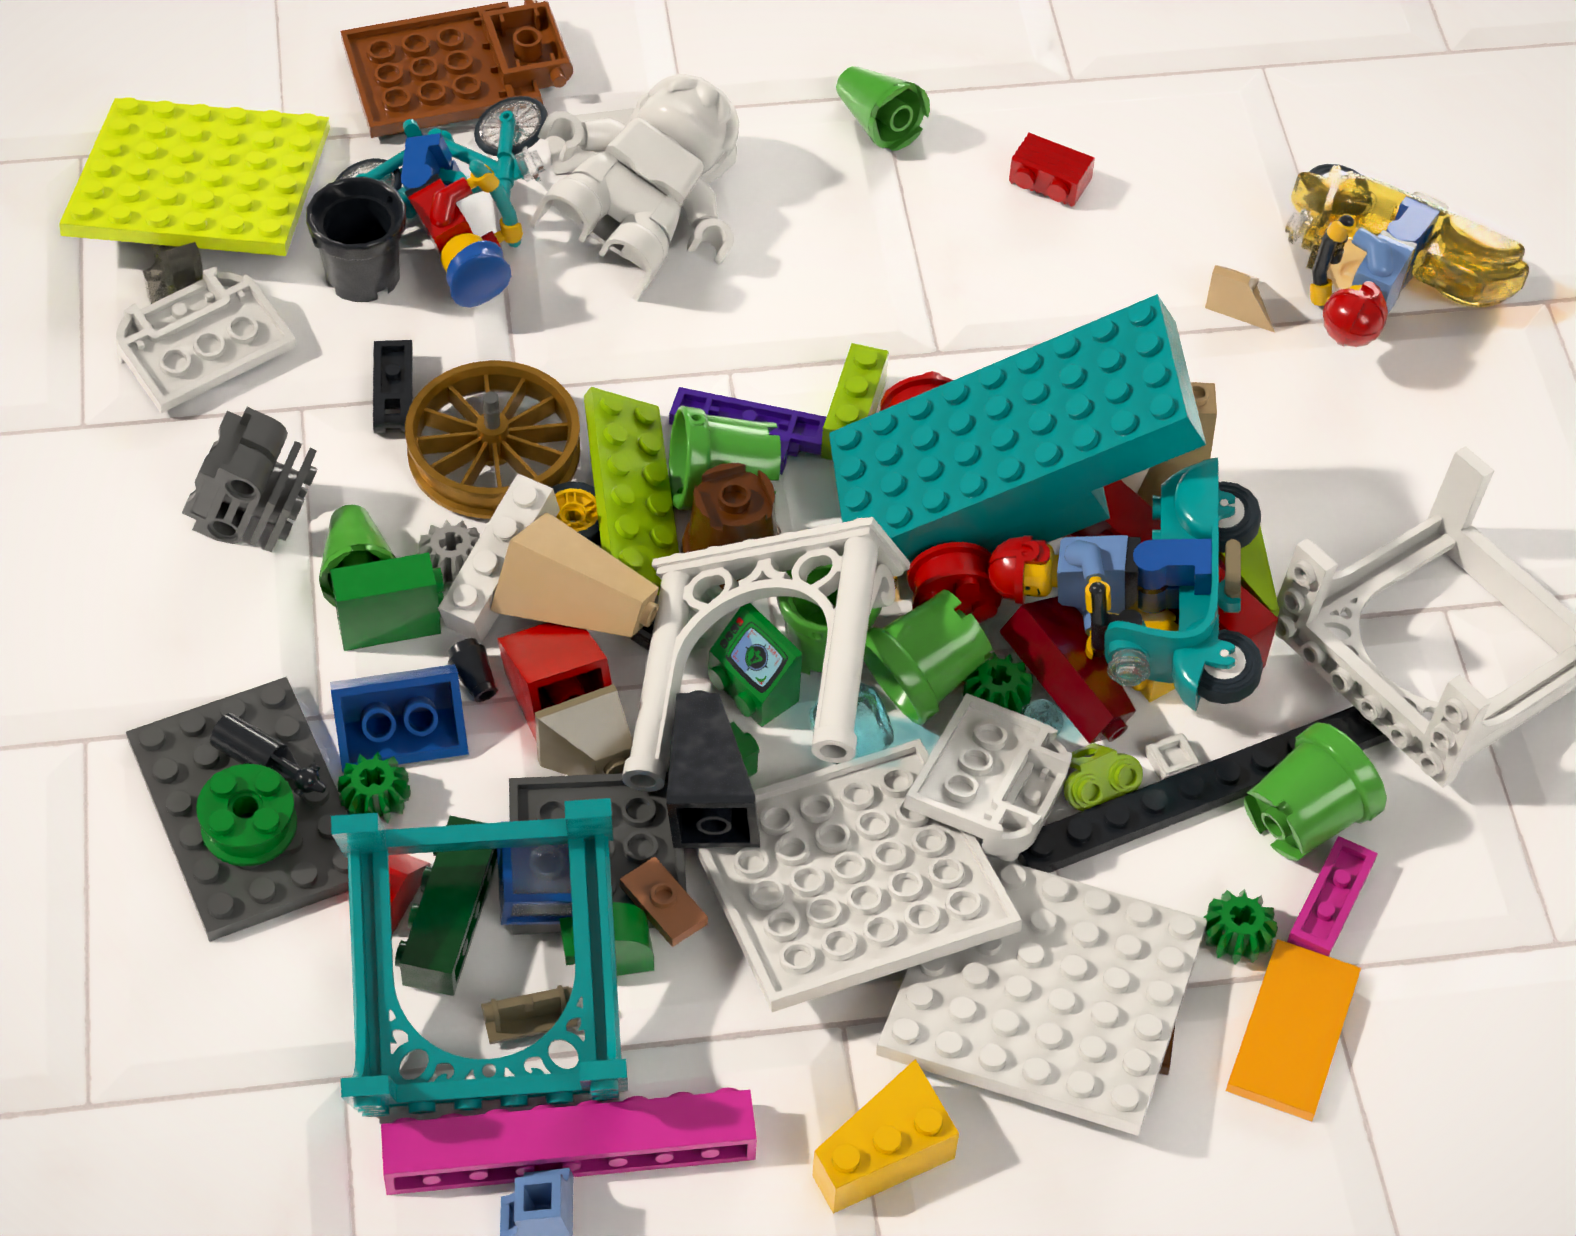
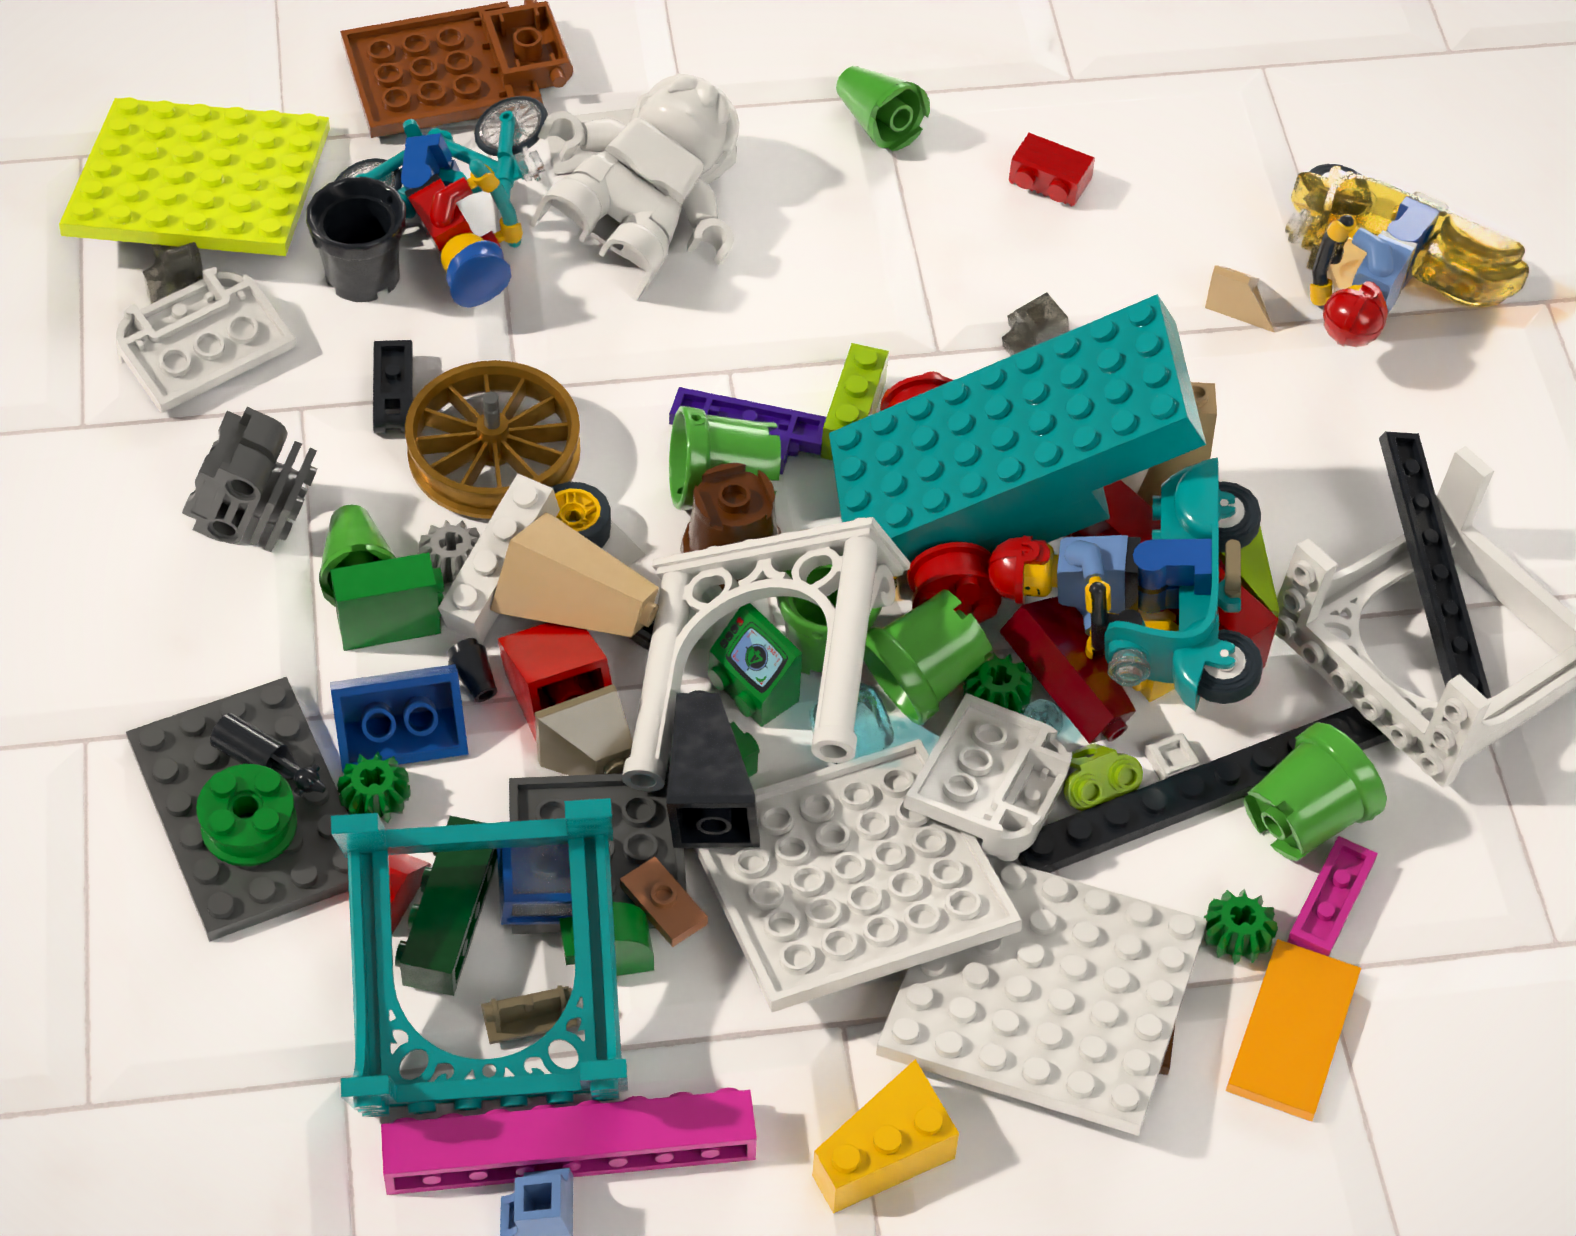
lime plate [584,387,679,596] -> none
none -> clear smoke brick [1001,292,1069,356]
none -> black tile [1378,431,1491,699]

